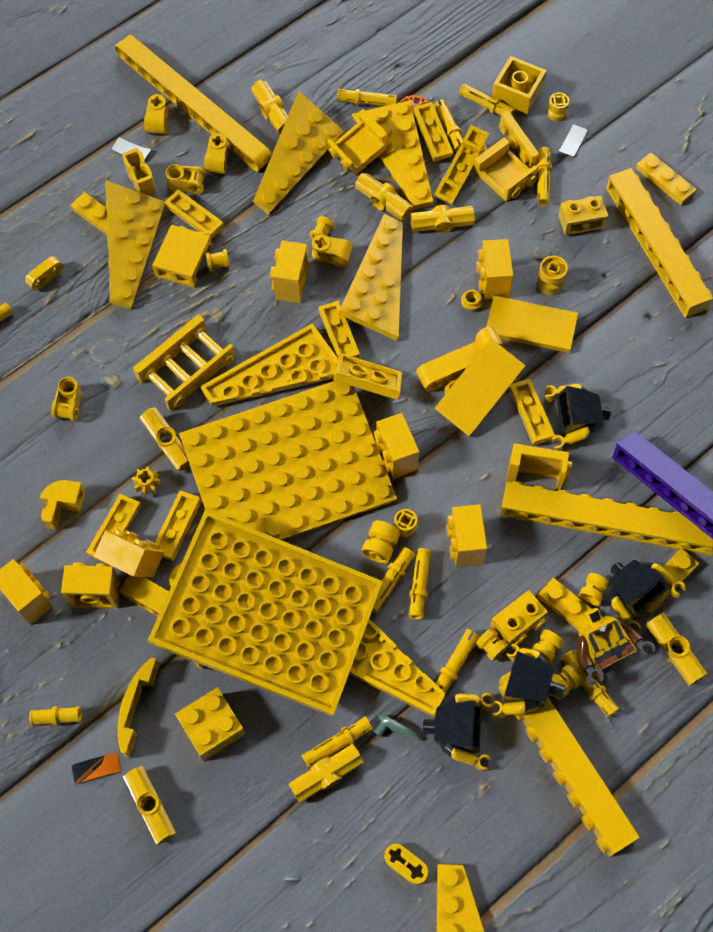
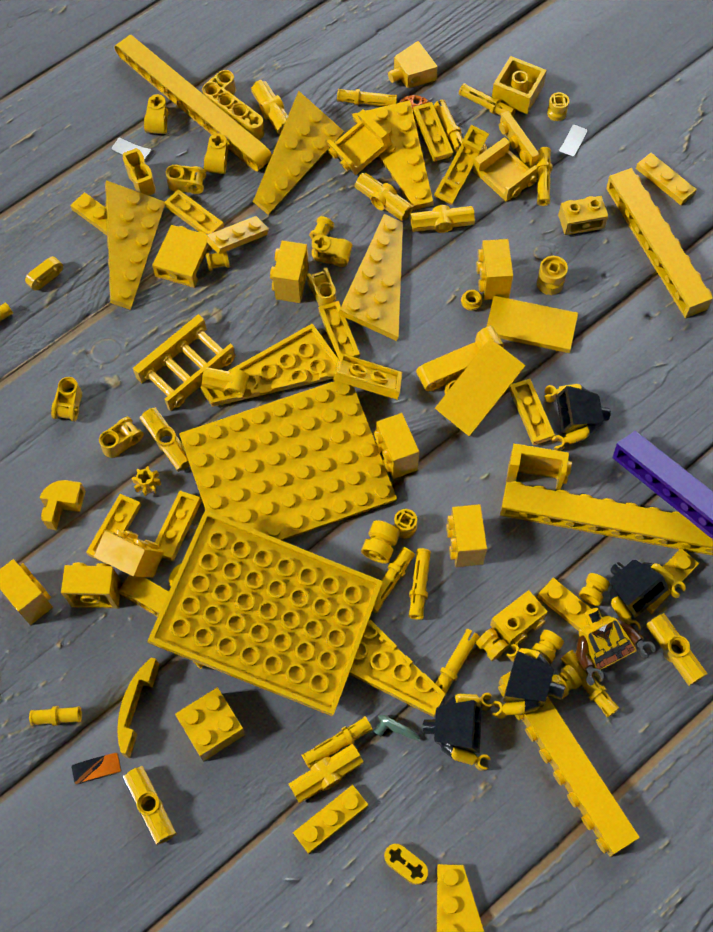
none -> yellow piece [99,416,144,458]
none -> yellow beam [202,70,265,140]
none -> yellow piece [202,367,249,398]
none -> yellow plate [206,216,269,254]
none -> yellow plate [293,785,368,855]
none -> yellow piece [306,267,336,307]
none -> yellow torso [388,41,438,88]

